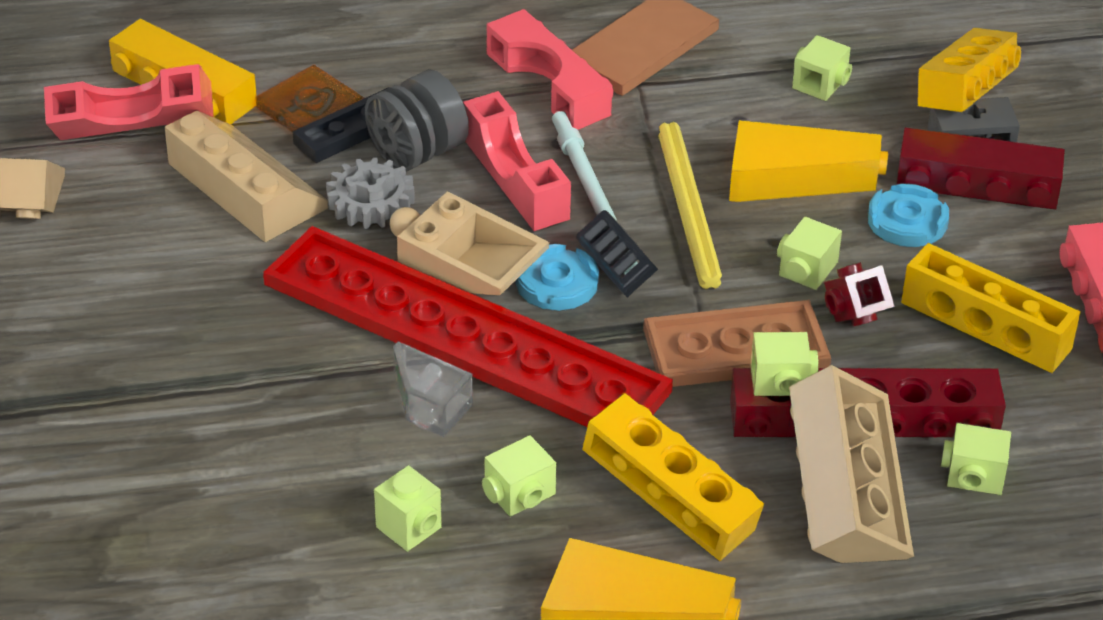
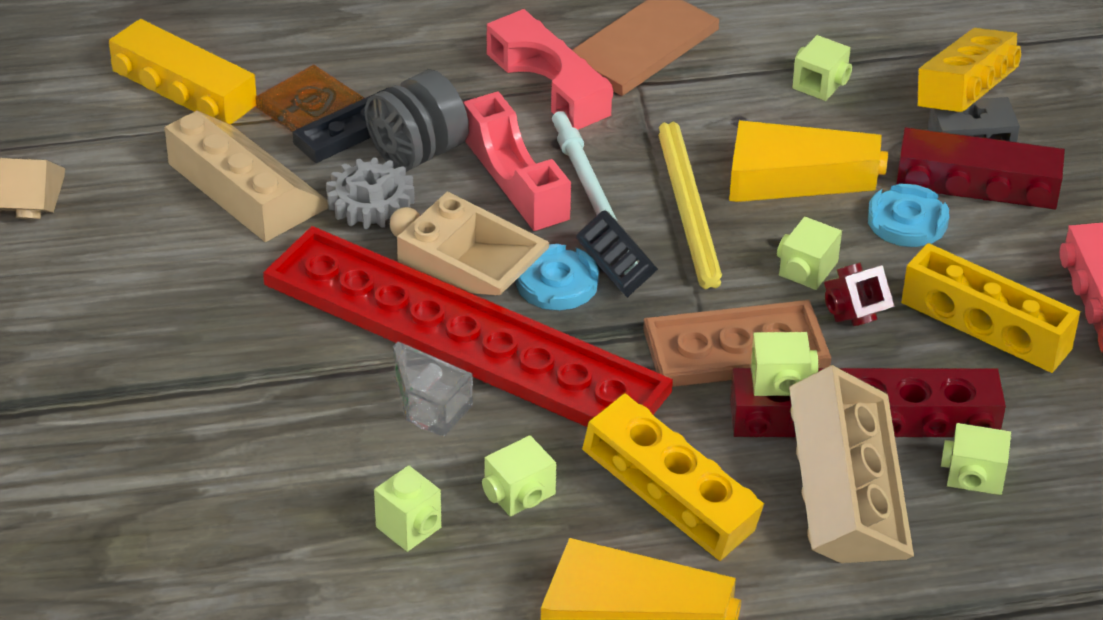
coral arch [44,64,214,140] -> none

